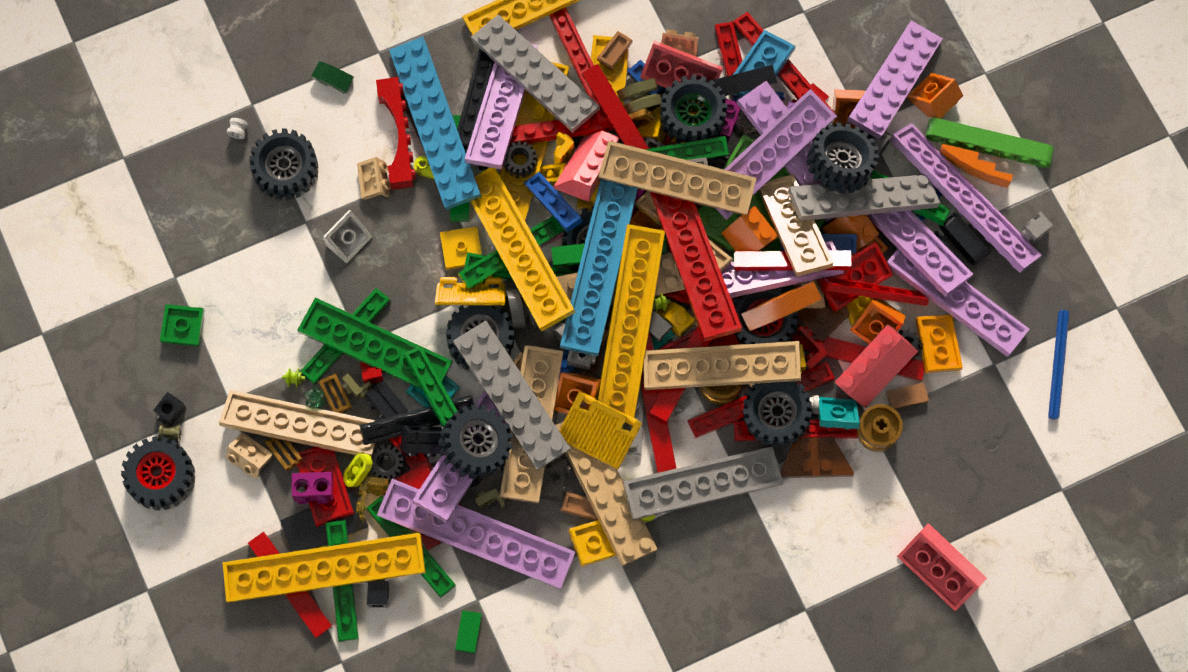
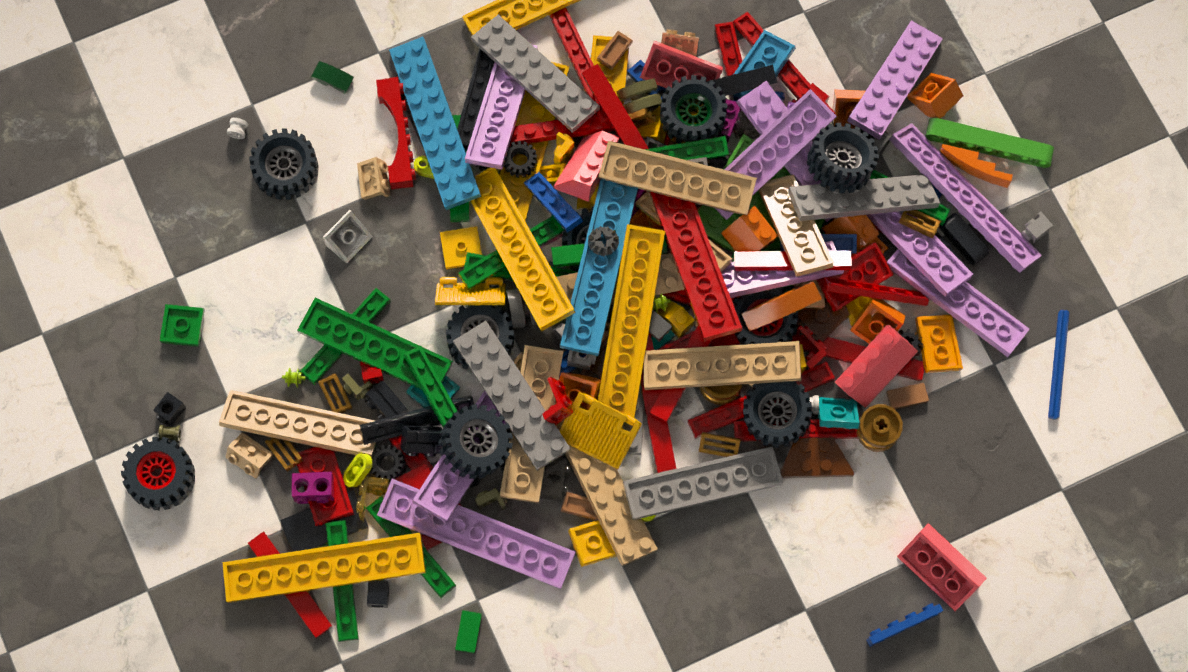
clear green wheel [305,388,325,408] -> none
none -> red bracket [542,377,574,426]
none -> dark grey gear [588,226,619,256]
none -> pearl gold tile [699,432,740,457]
none -> blue plate [866,603,943,647]
none -> pearl gold tile [898,210,941,239]

